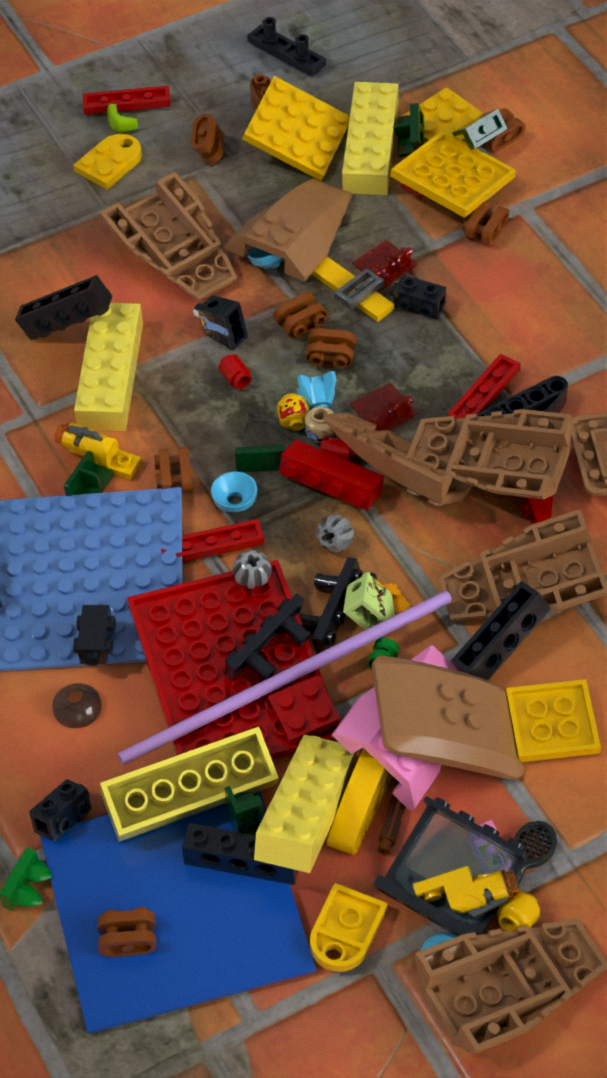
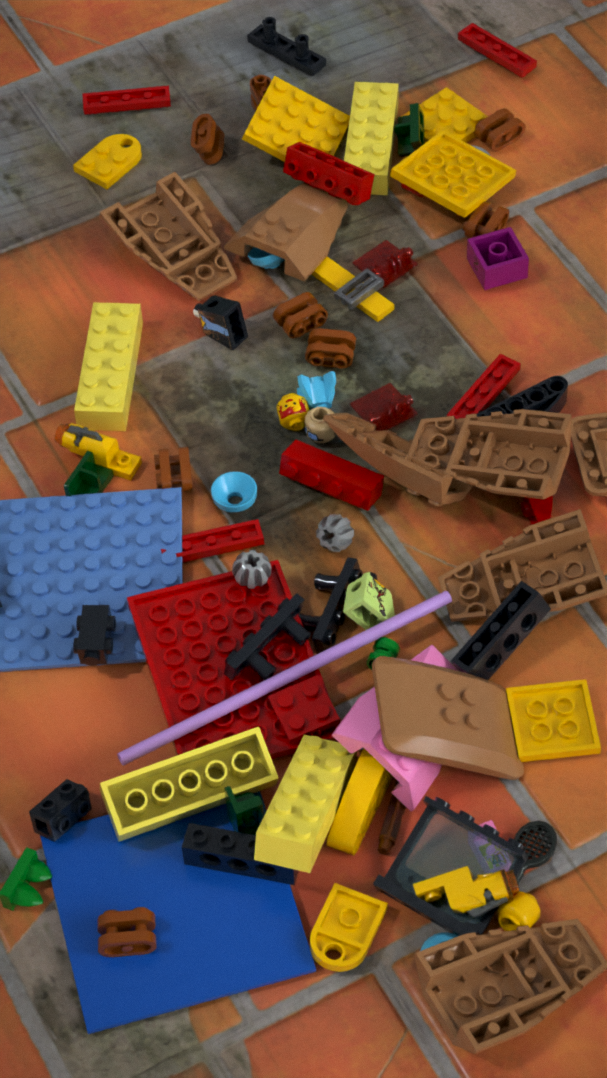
black brick [15,275,113,341] -> none
clear smoke piece [52,683,102,728] -> none
lime hair [107,104,138,133] -> none
red brick [218,354,252,390] -> none
dark green panel [235,445,285,473] -> none
red brick [320,437,357,462] -> none
light orange piece [383,583,411,615] -> none
black brick [391,275,447,320] -> none
panel [452,109,508,150] -> none
none -> red brick [283,142,375,205]
none -> red plate [458,23,537,78]
none -> magenta brick [467,227,529,290]

